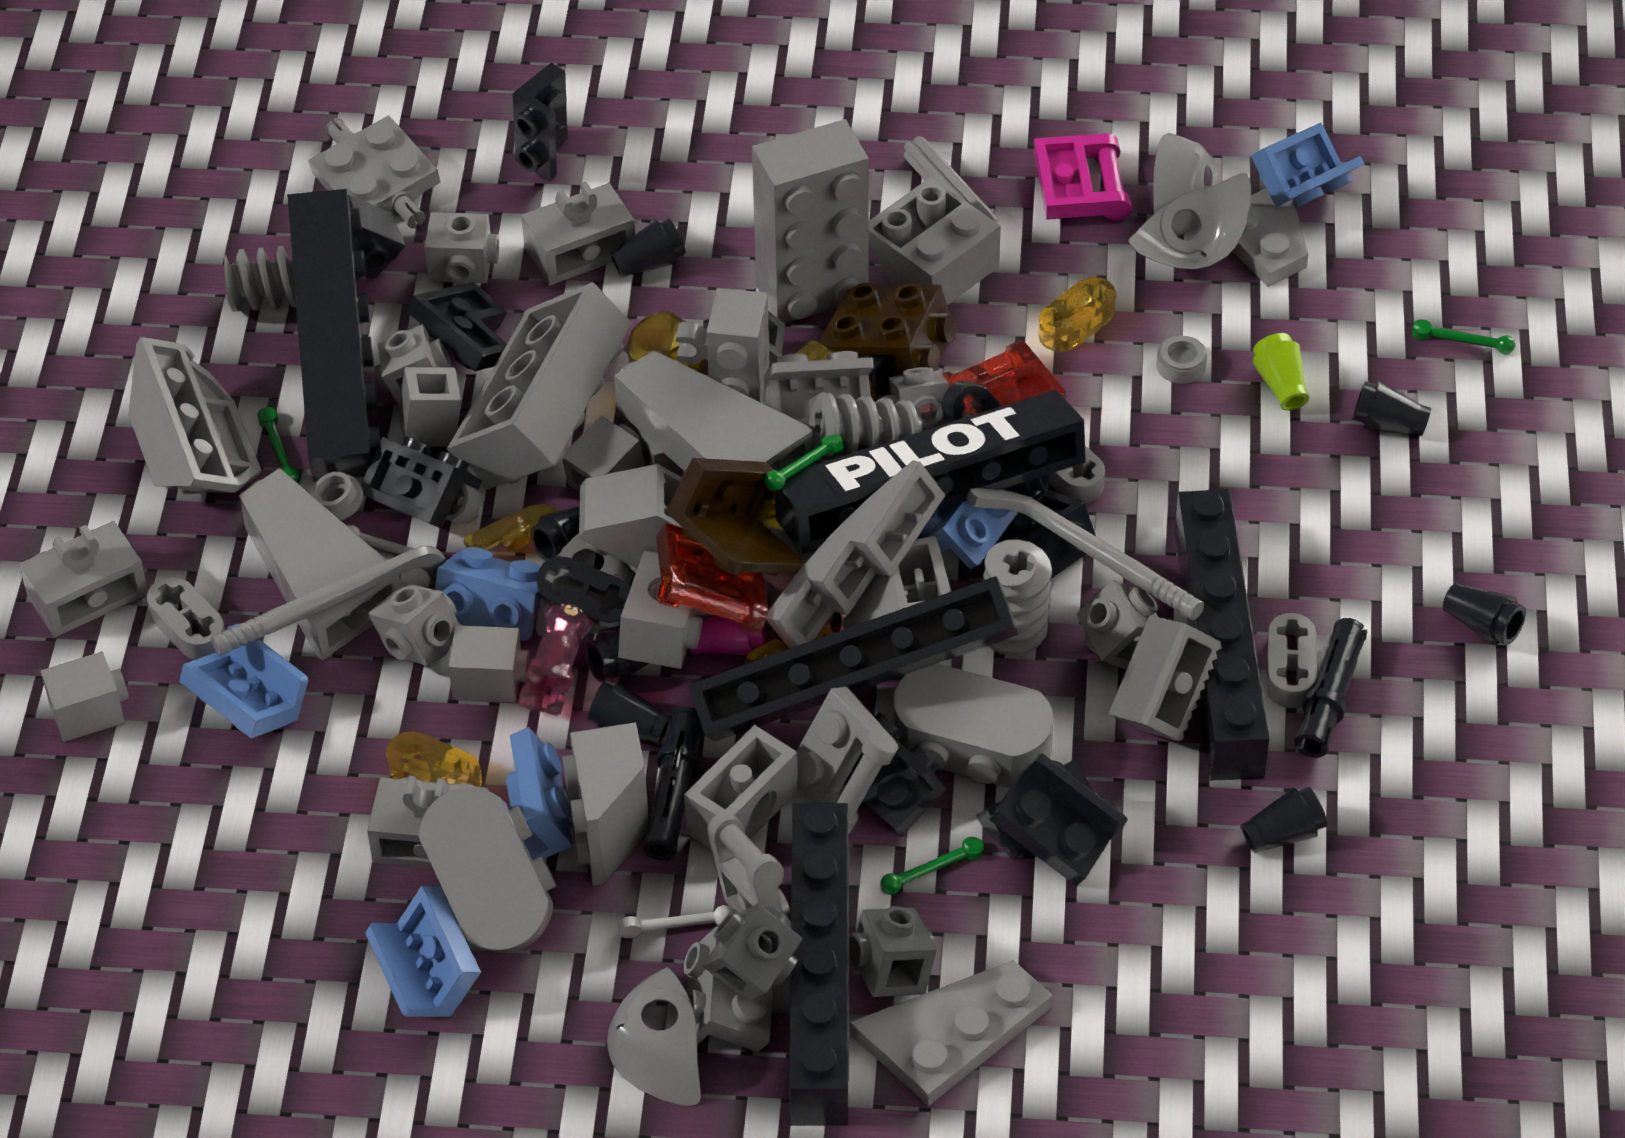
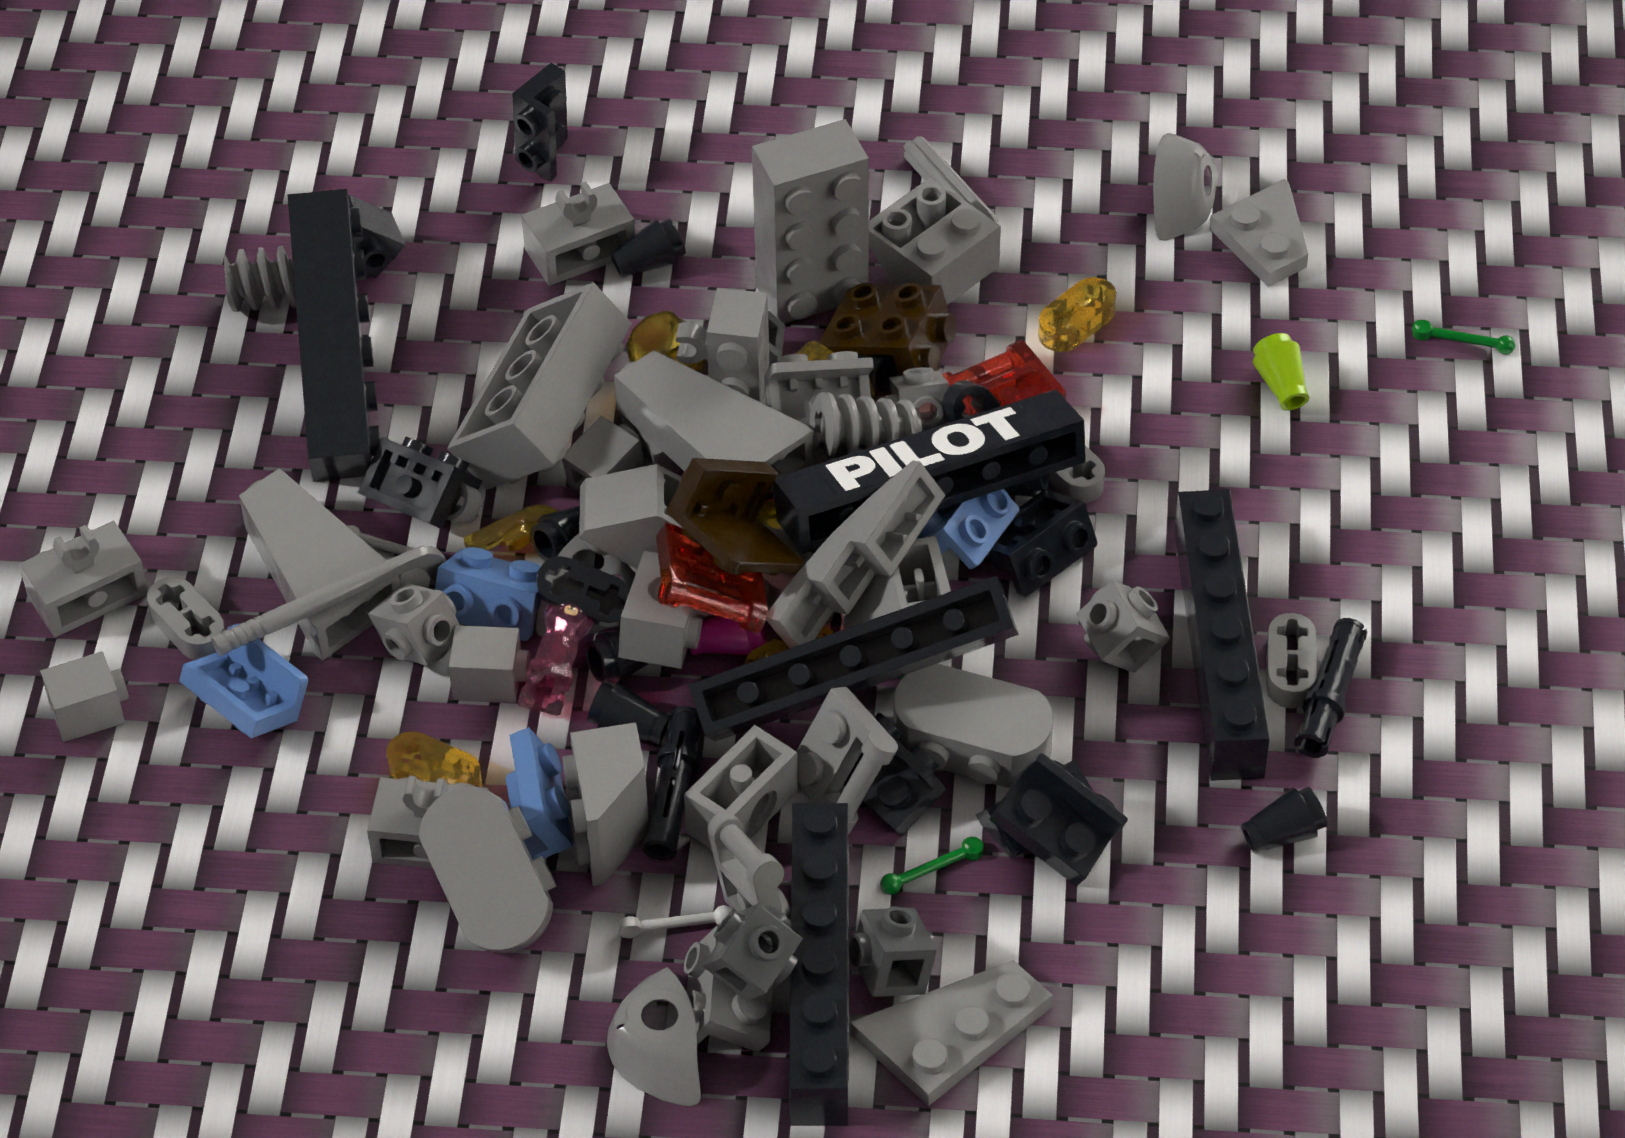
light grey wedge [128,337,261,493] -> none
green hinge [257,407,299,483] -> none
light grey plate [308,115,441,228] -> none
light grey plate [313,472,364,521] -> none
medium blue bracket [365,886,481,1017] -> none
light grey brick [375,324,451,407] -> none
light grey brick [399,367,461,447] -> none
black plate [406,282,507,372] -> none
light grey brick [424,212,499,283] -> none
green hinge [764,435,843,491] -> none
light grey piece [967,488,1204,620] -> none
light grey piece [984,540,1052,656] -> none
dark pink plate [1034,133,1133,221] -> none
light grey brick [1109,615,1221,741] -> none
light grey piece [1128,173,1251,269] -> none
light grey tile [1156,335,1207,384] -> none
medium blue bracket [1251,122,1364,207] -> none
black cone [1352,380,1431,437] -> none
black cone [1443,583,1526,645] -> none

